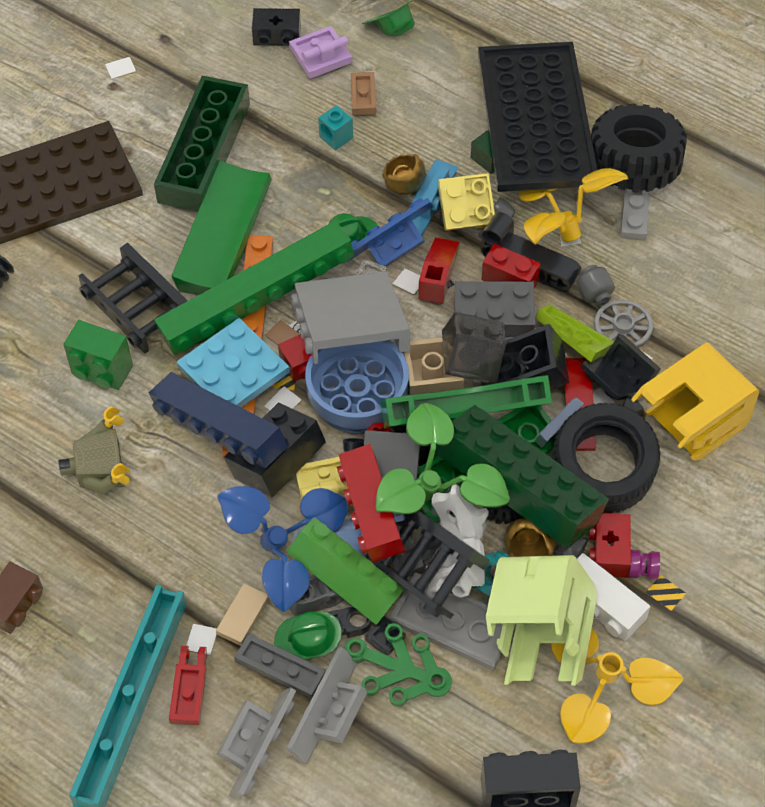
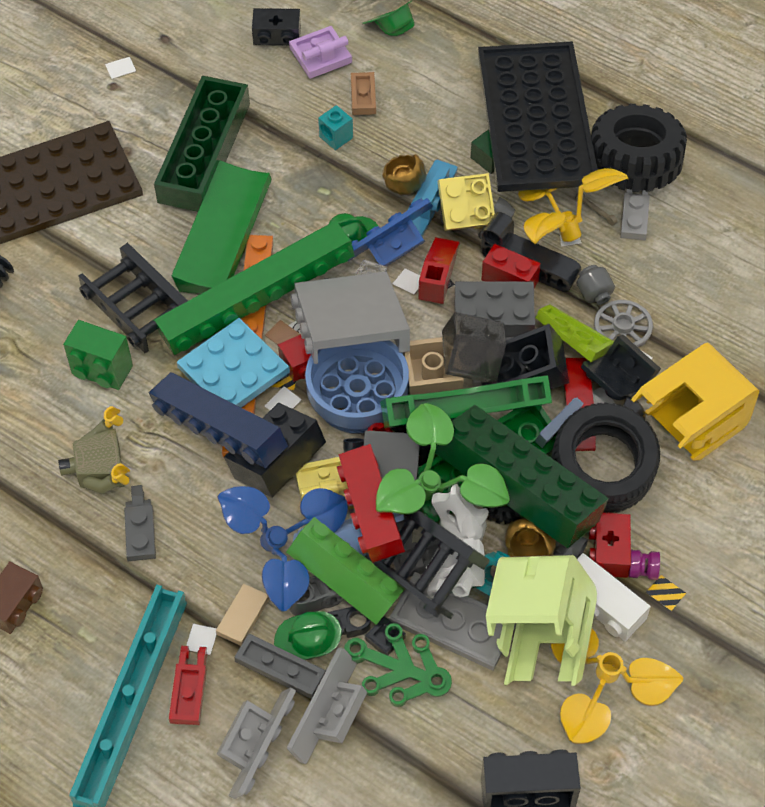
none -> dark grey hinge [124,485,156,561]

